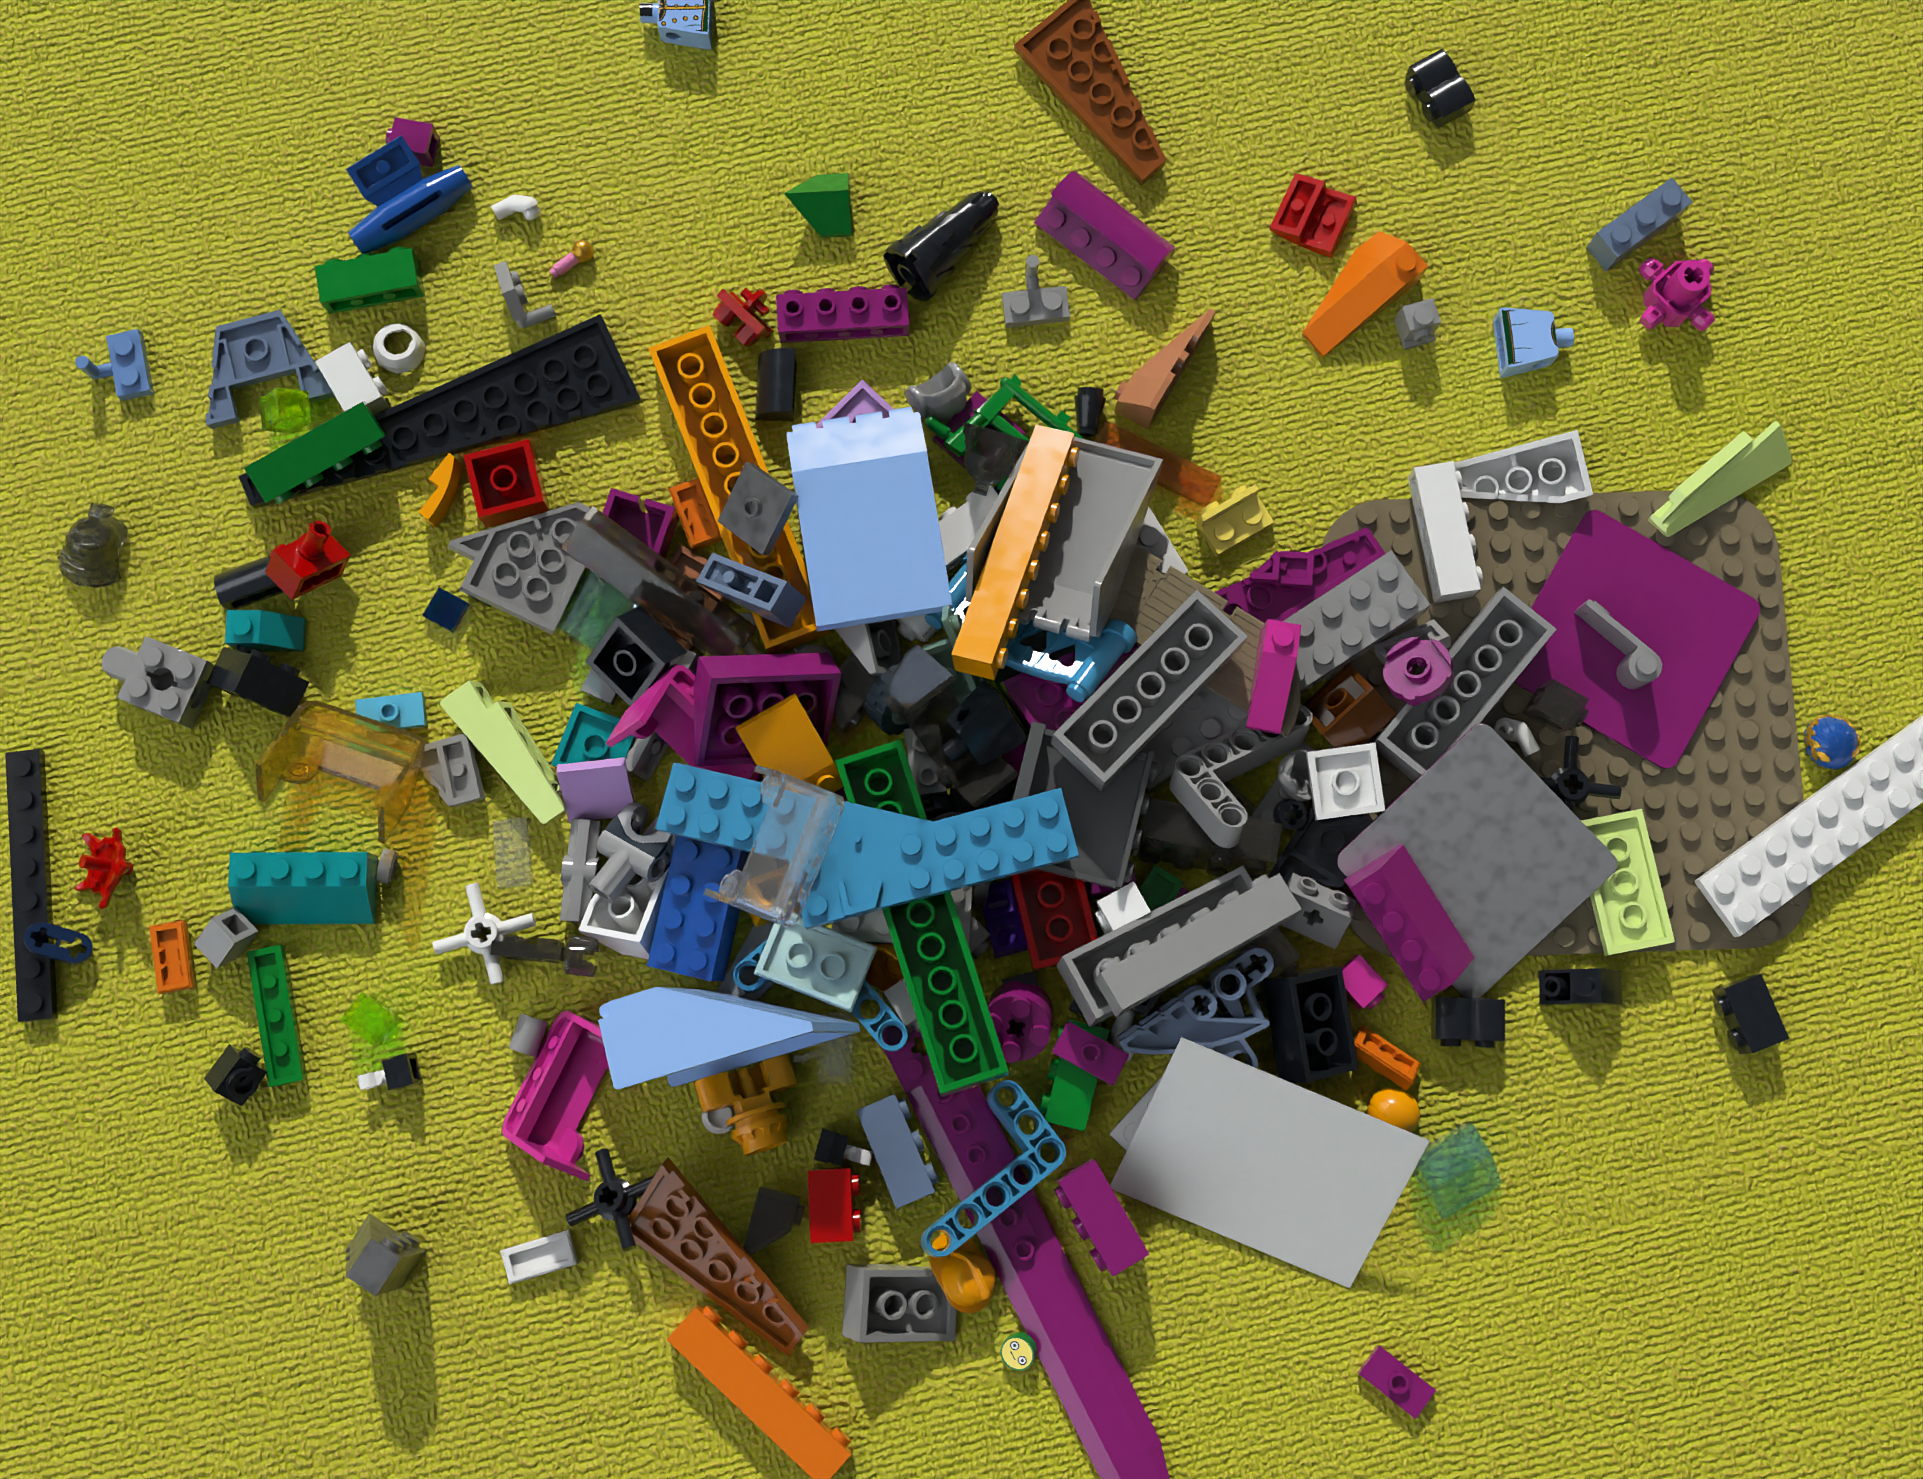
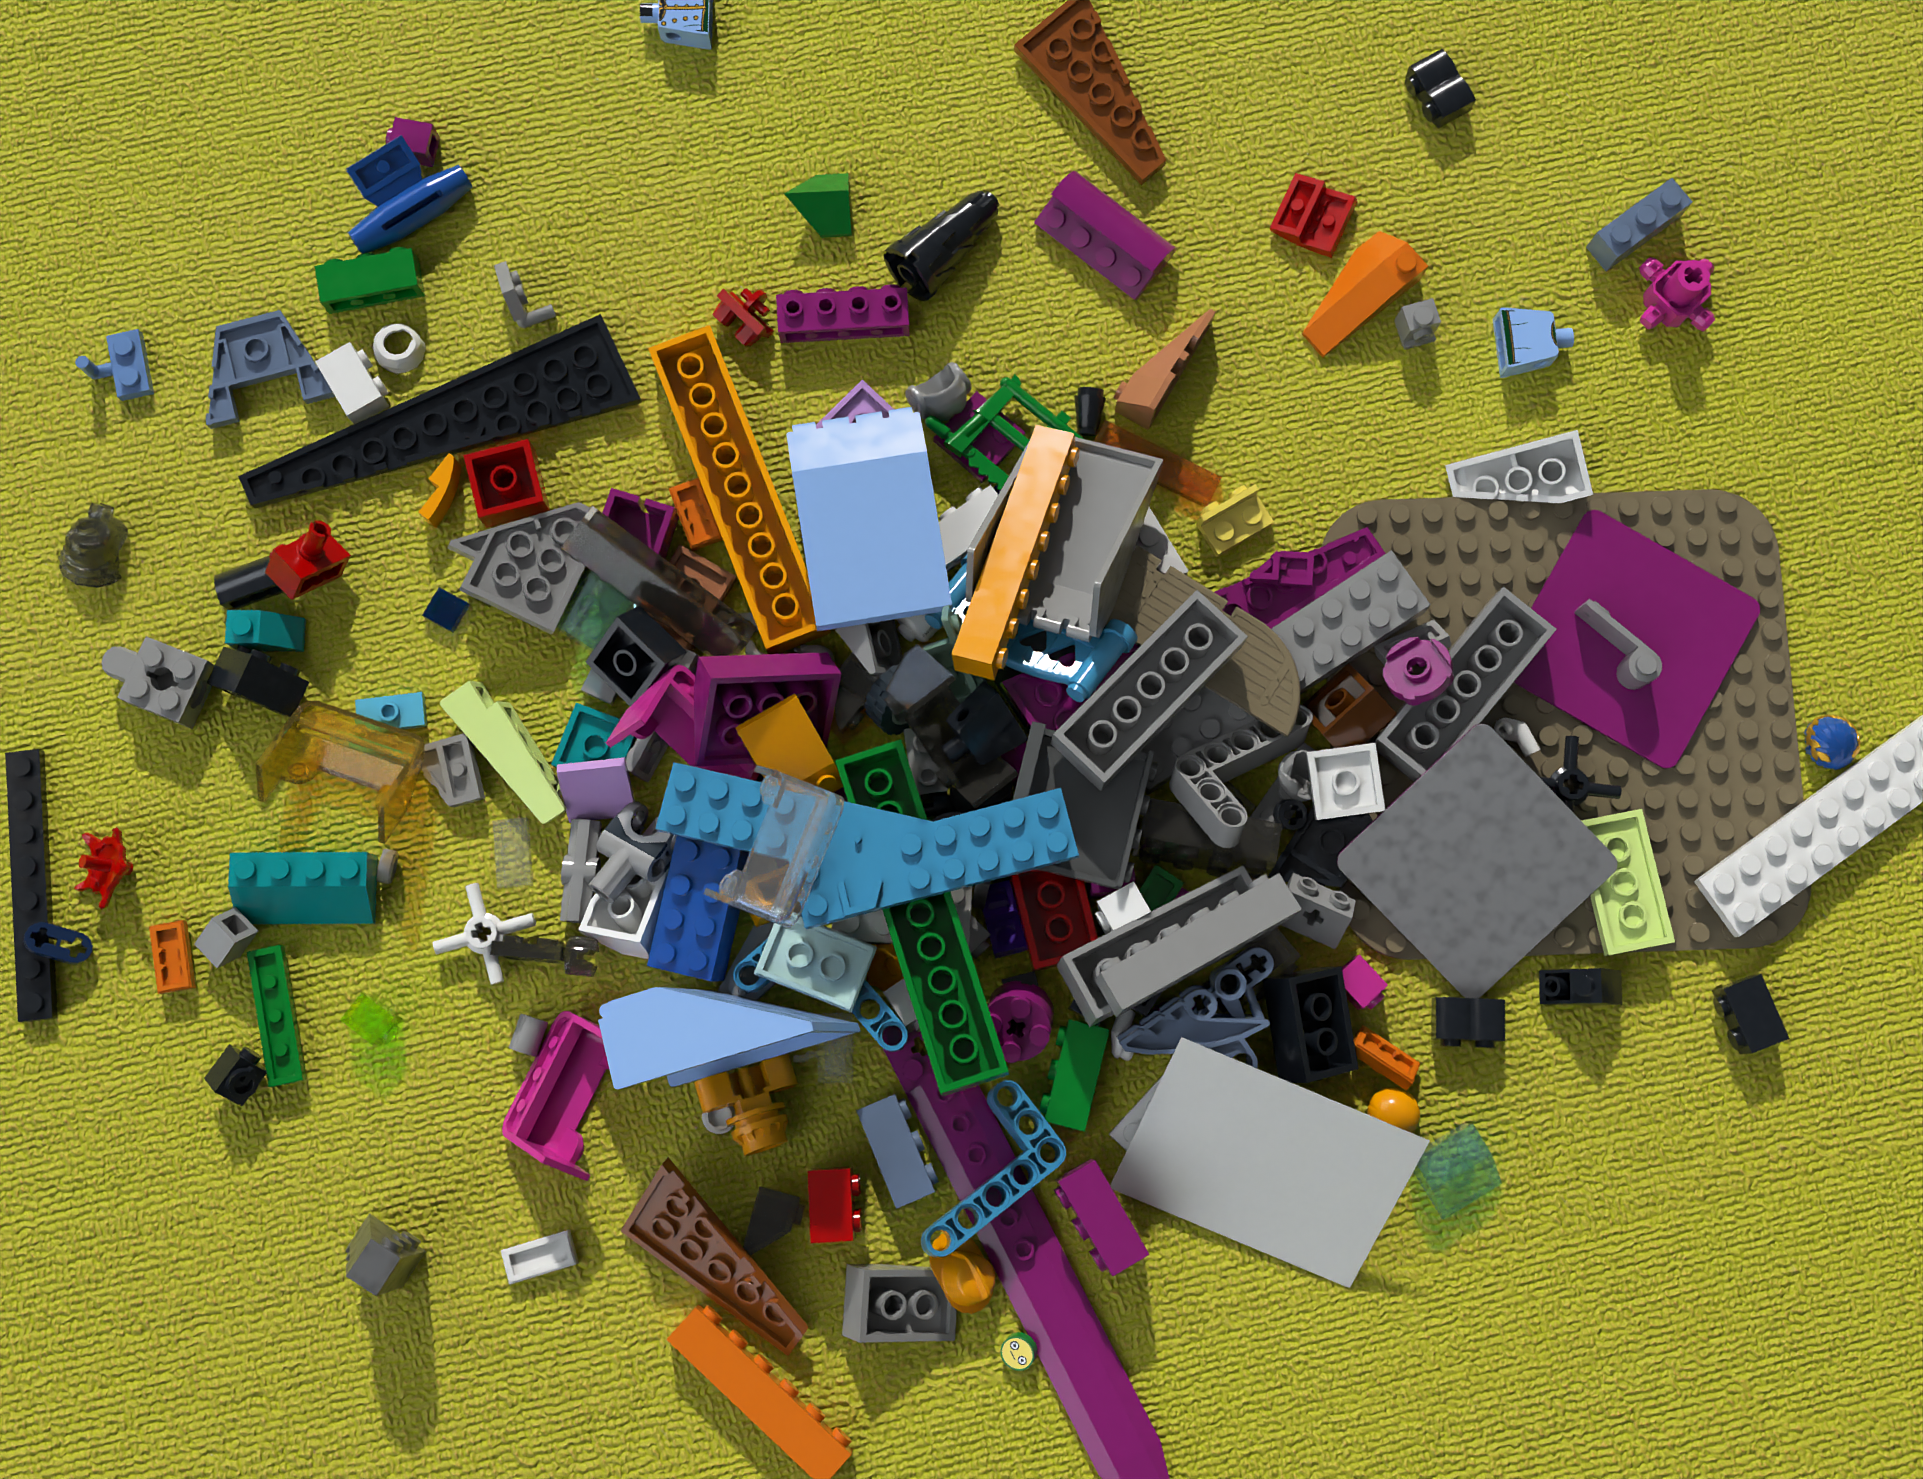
green brick [244,401,386,504] -> none
clear neon green brick [260,387,311,434] -> none
black piece [357,1053,423,1090] -> none
white arm [491,194,541,220] -> none
piece [549,240,594,278] -> none
black bar [566,1148,655,1251] -> none
sand blue slope [696,553,806,628] -> none
flat silver plate [718,462,799,556] -> none
black brick [755,348,797,422] -> none
black piece [814,1128,873,1166] -> none
clear smoke helmet [963,422,1029,496] -> none
light grey plate [1002,255,1070,328] -> none
magenta plate [1051,1021,1129,1086] -> none
dark pink slope [1246,619,1302,734] -> none
magenta slope [1344,844,1475,1002] -> none
magenta plate [1357,1344,1436,1419] -> none
white brick [1408,461,1483,603] -> none
clear smoke brick [1522,679,1589,733] -> none
yellowish green wedge [1648,421,1792,537] -> none

